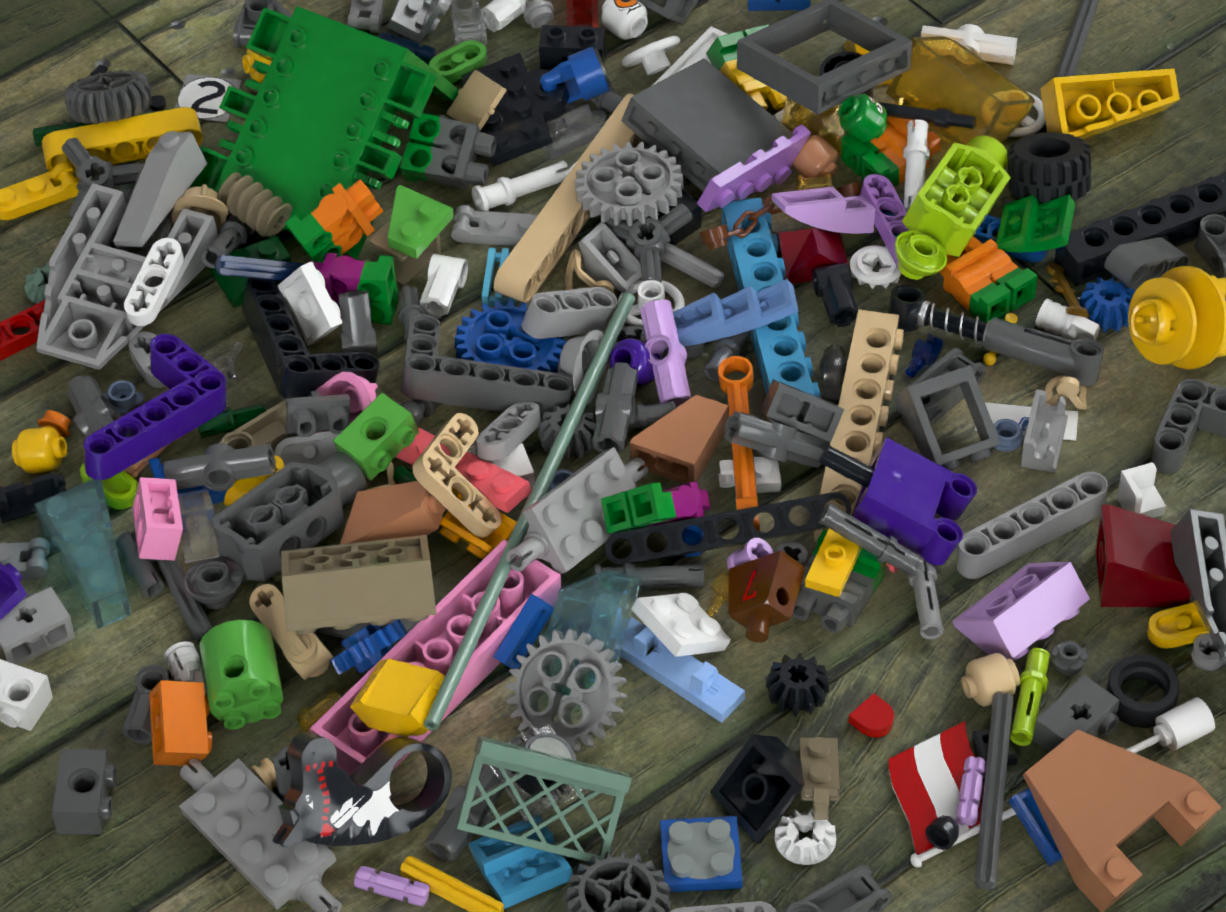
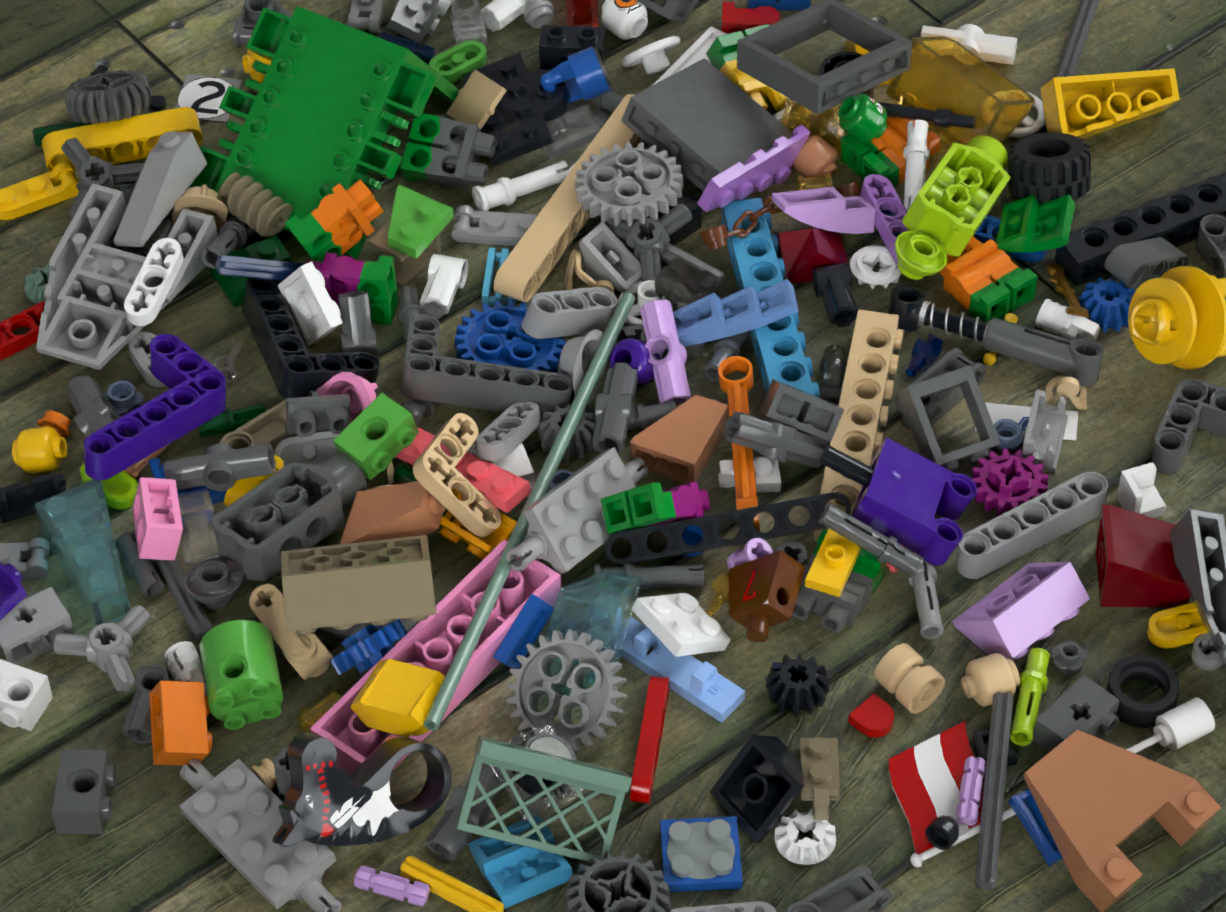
none -> light grey bush [54,605,151,693]
none -> red beam [630,676,670,804]
none -> clear smoke plate [655,258,719,312]
none -> red leg [722,2,780,34]
none -> tan wheel [874,643,945,714]
none -> magenta gear [971,449,1049,517]

